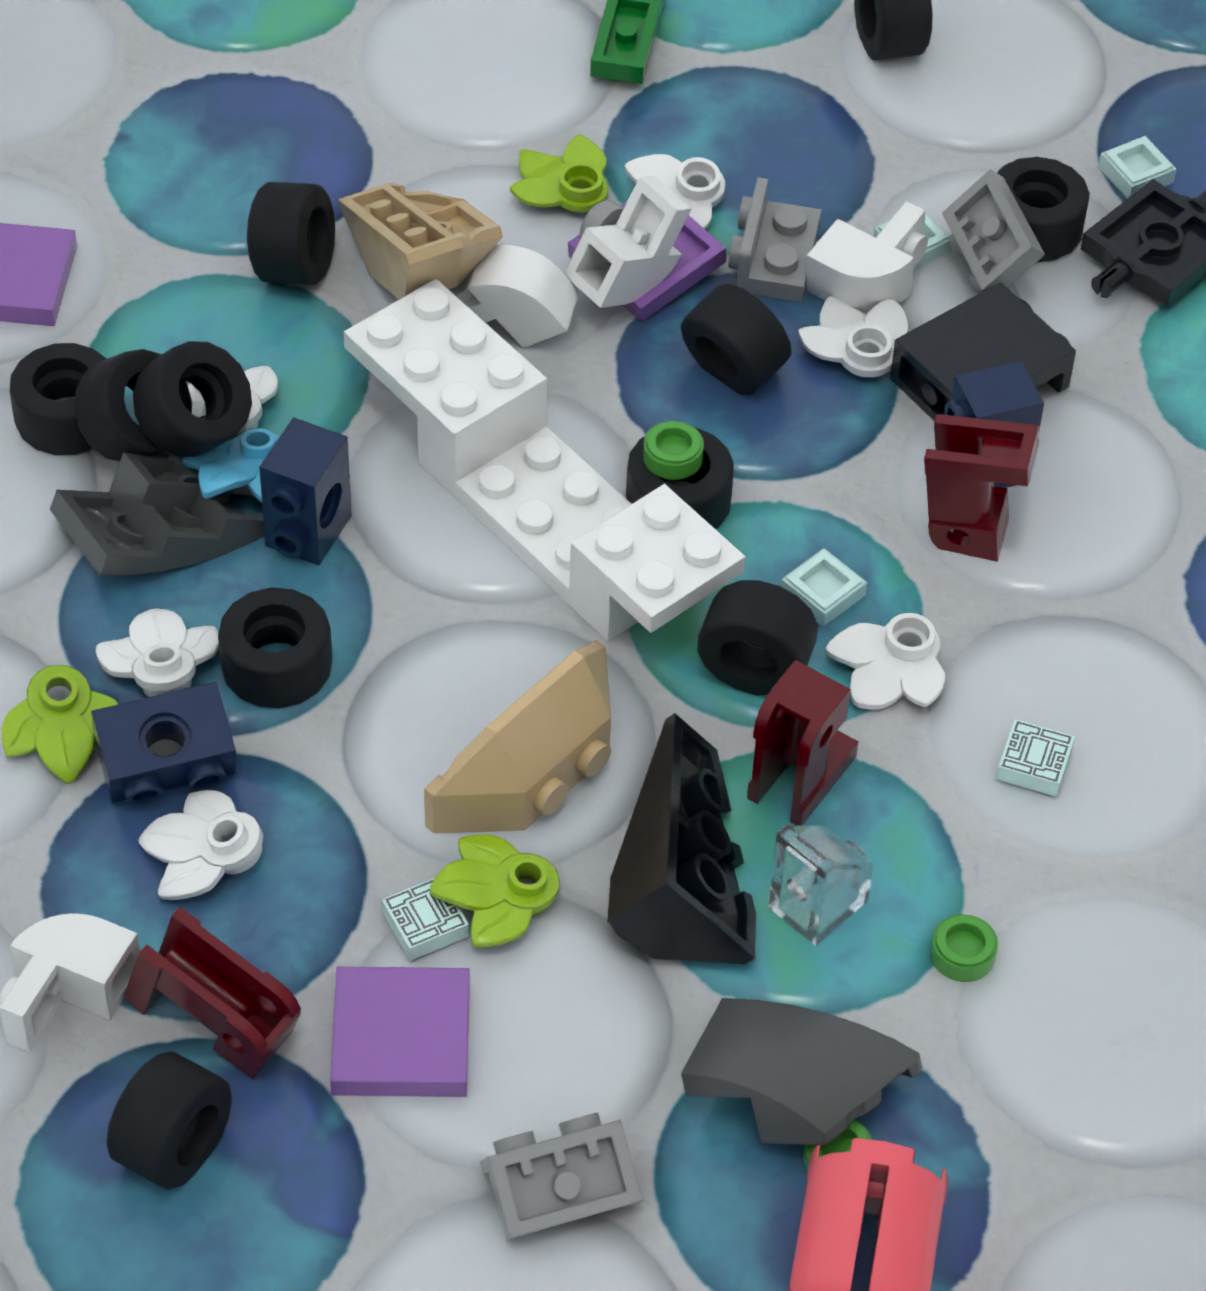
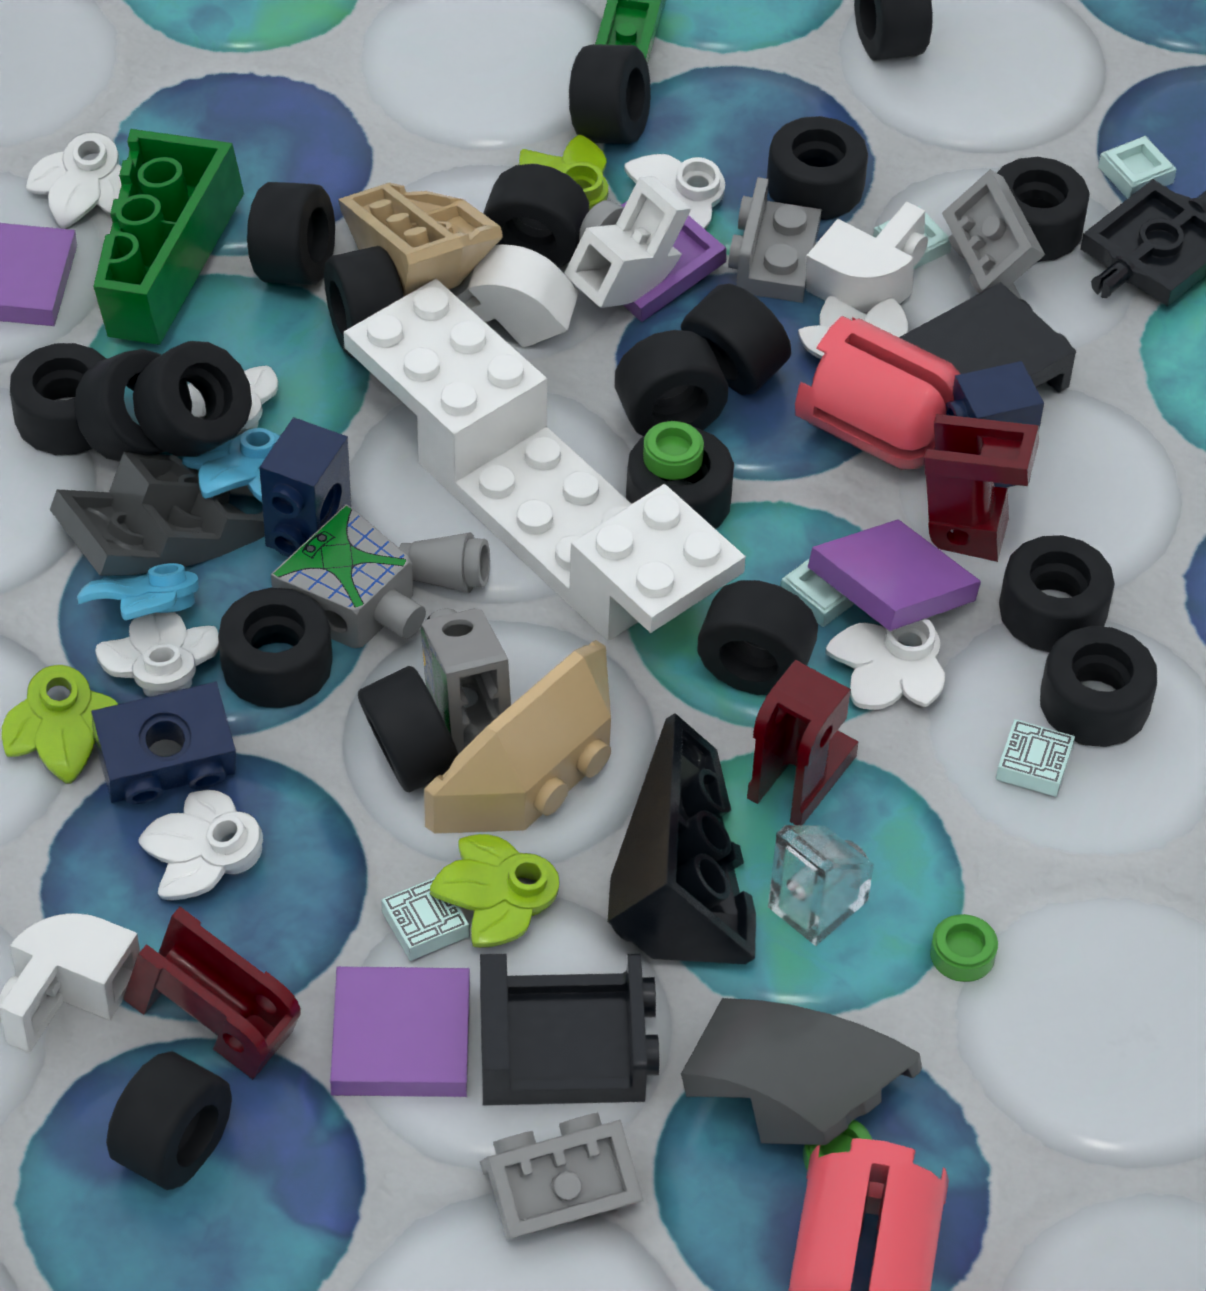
none -> white plate [26,133,121,229]
none -> medium azure plate [77,563,199,621]
none -> green wedge [93,129,244,345]
none -> light grey torso [271,504,426,648]
none -> black tyre [324,246,404,358]
none -> black tyre [358,666,458,792]
none -> light grey cone [399,532,490,593]
none -> light grey torso [420,608,511,754]
none -> black panel [480,954,659,1106]
none -> black tyre [483,163,589,268]
none -> black tyre [569,44,651,144]
none -> black tyre [614,330,728,436]
none -> black tyre [767,116,868,220]
none -> coral cylinder [795,316,961,470]
none -> medium lavender tile [808,519,981,631]
none -> black tyre [999,535,1115,652]
none -> black tyre [1040,626,1157,747]

